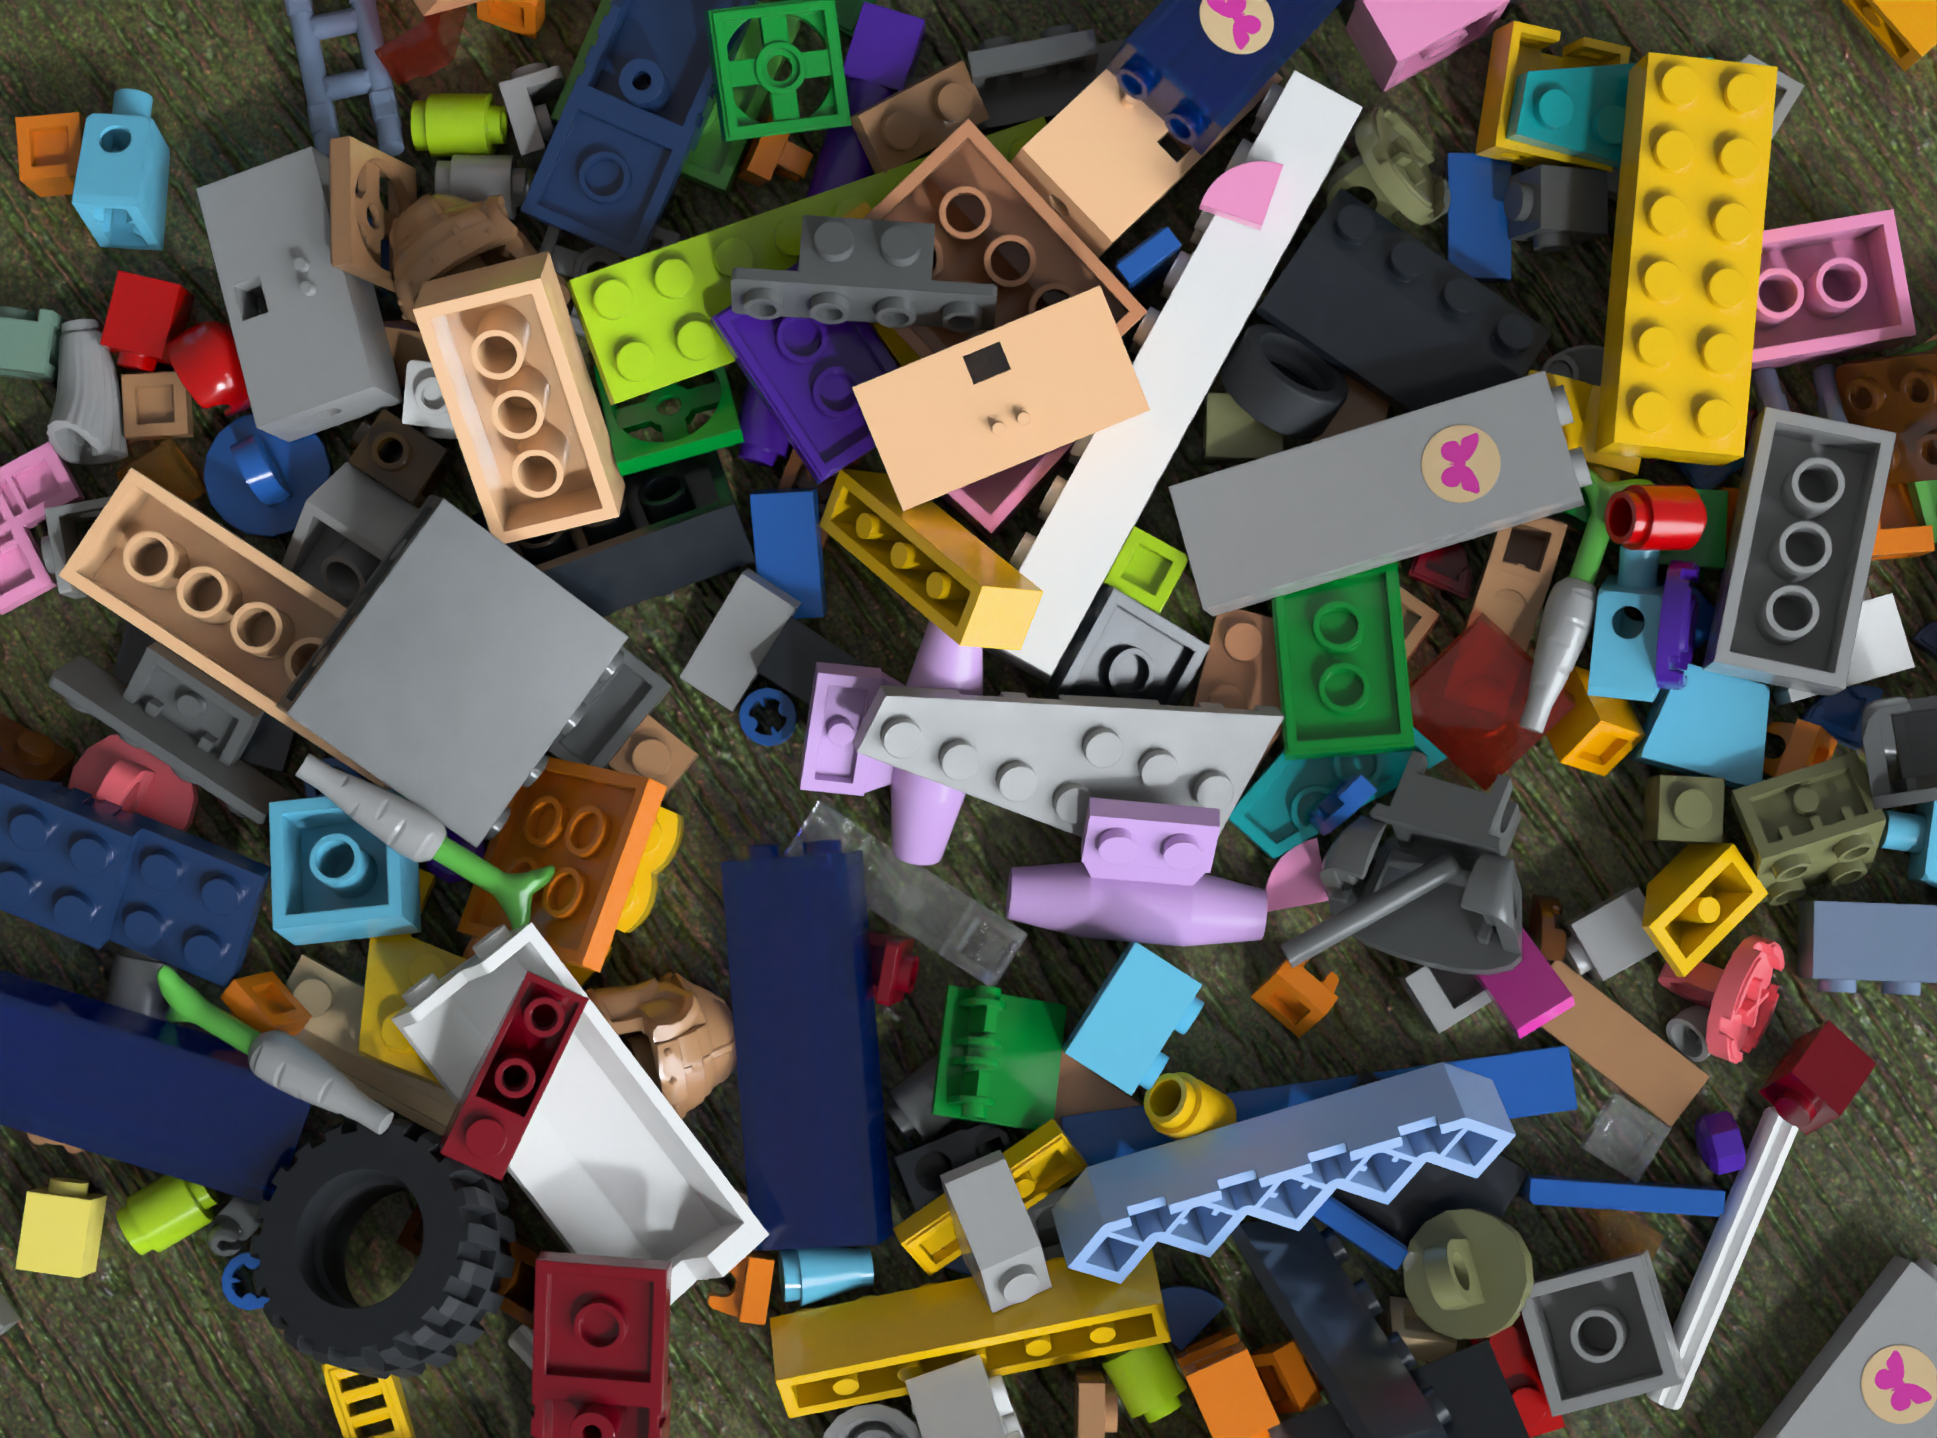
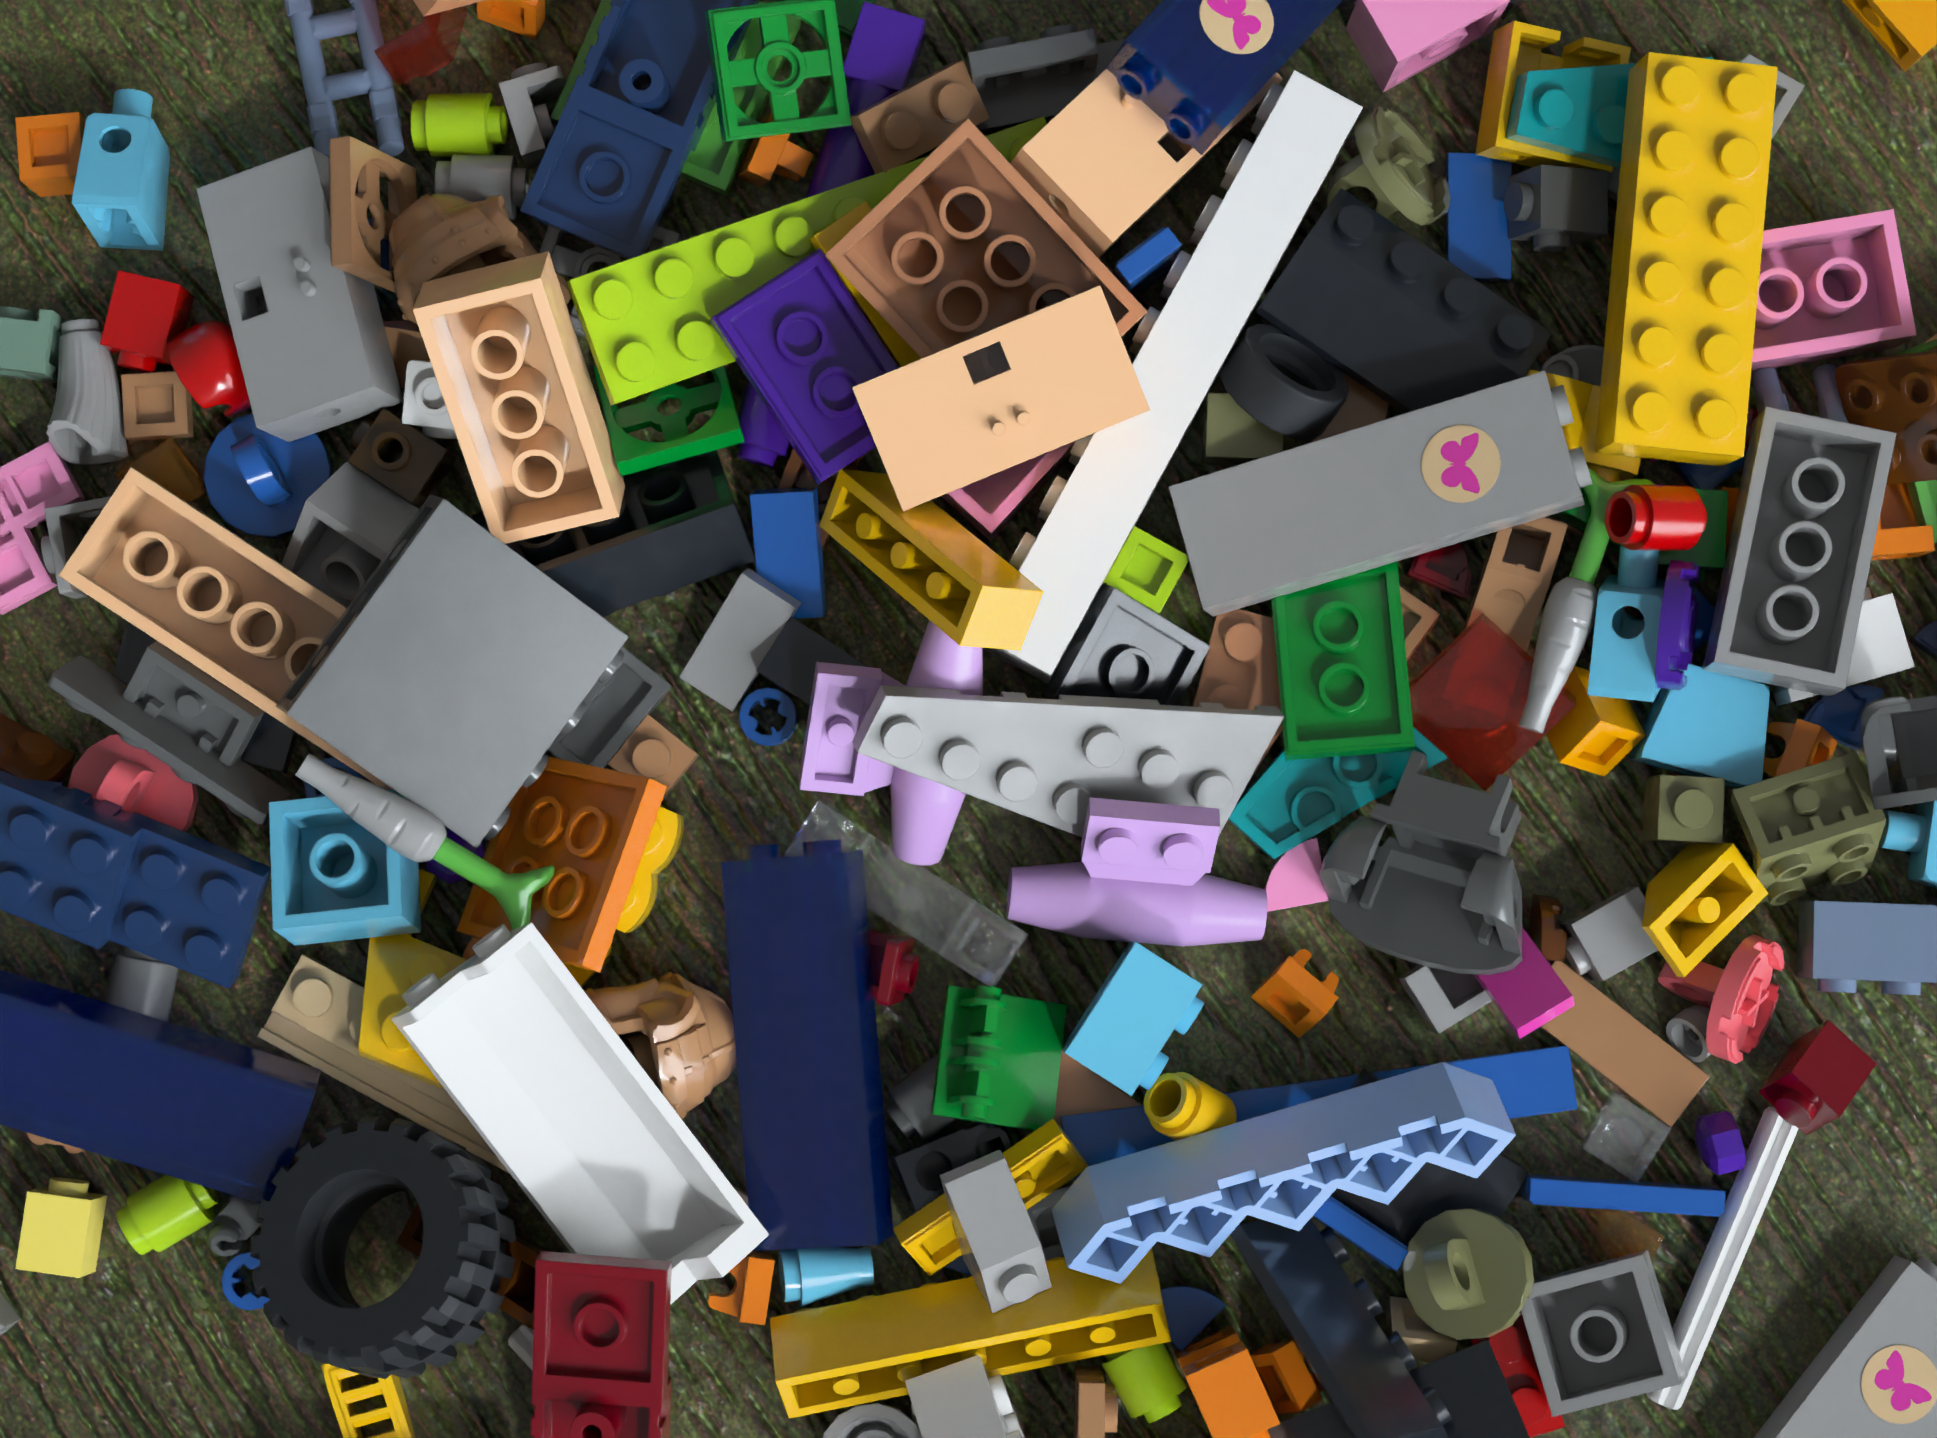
light grey piece [156,965,394,1135] -> none
orange tile [220,971,312,1050] -> none
dark red slope [440,970,589,1181] -> none
dark grey bracket [731,215,998,333] -> none
bright pink tile [1199,161,1283,230] -> none
dark grey bar [1280,850,1462,968] -> none
blue tile [1307,774,1377,836] -> none

